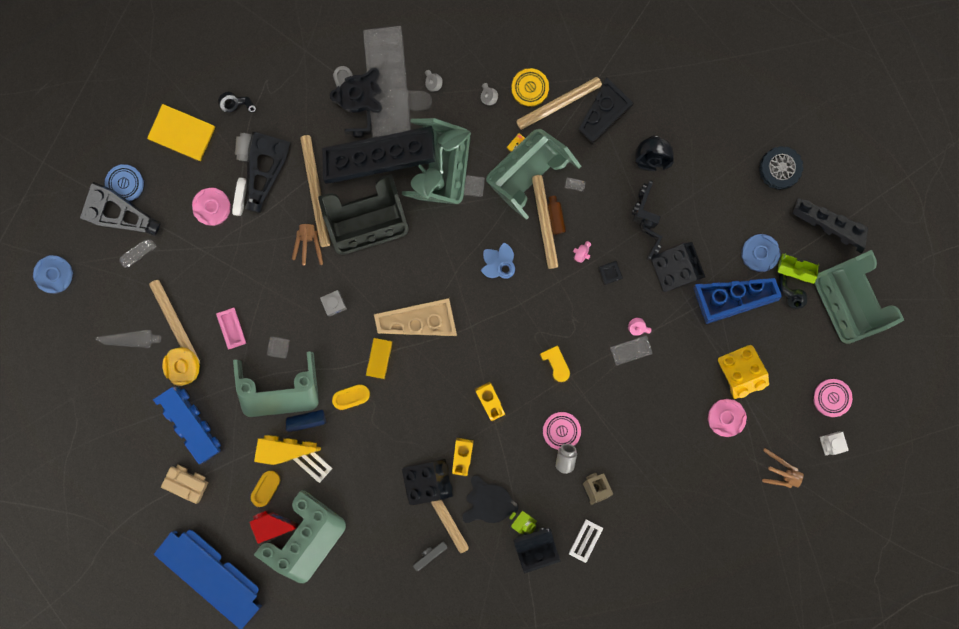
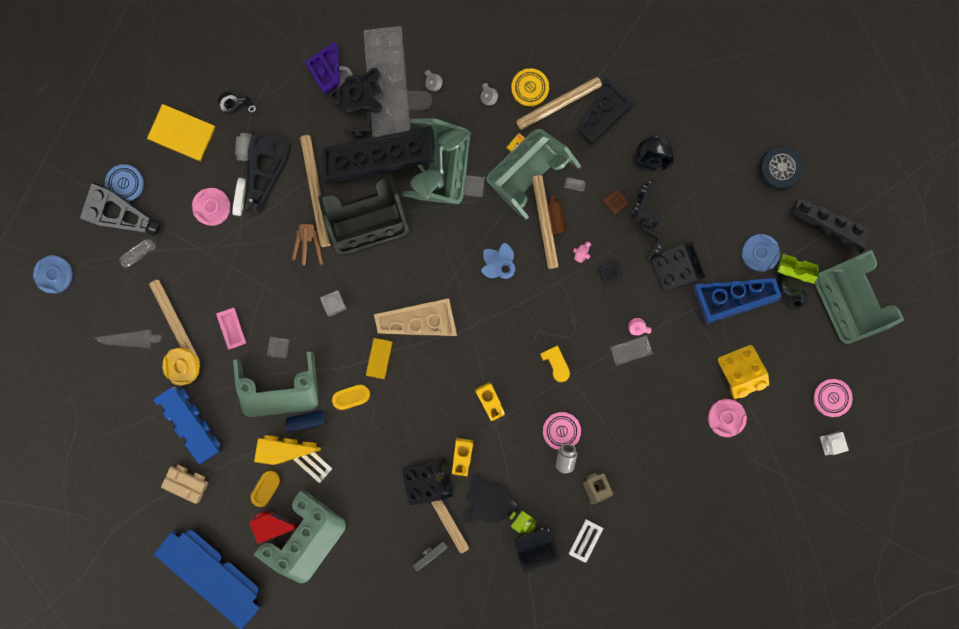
medium nougat plant [762,448,804,488] -> none
none -> dark purple wing [305,42,341,93]
none -> reddish brown tile [603,189,630,215]

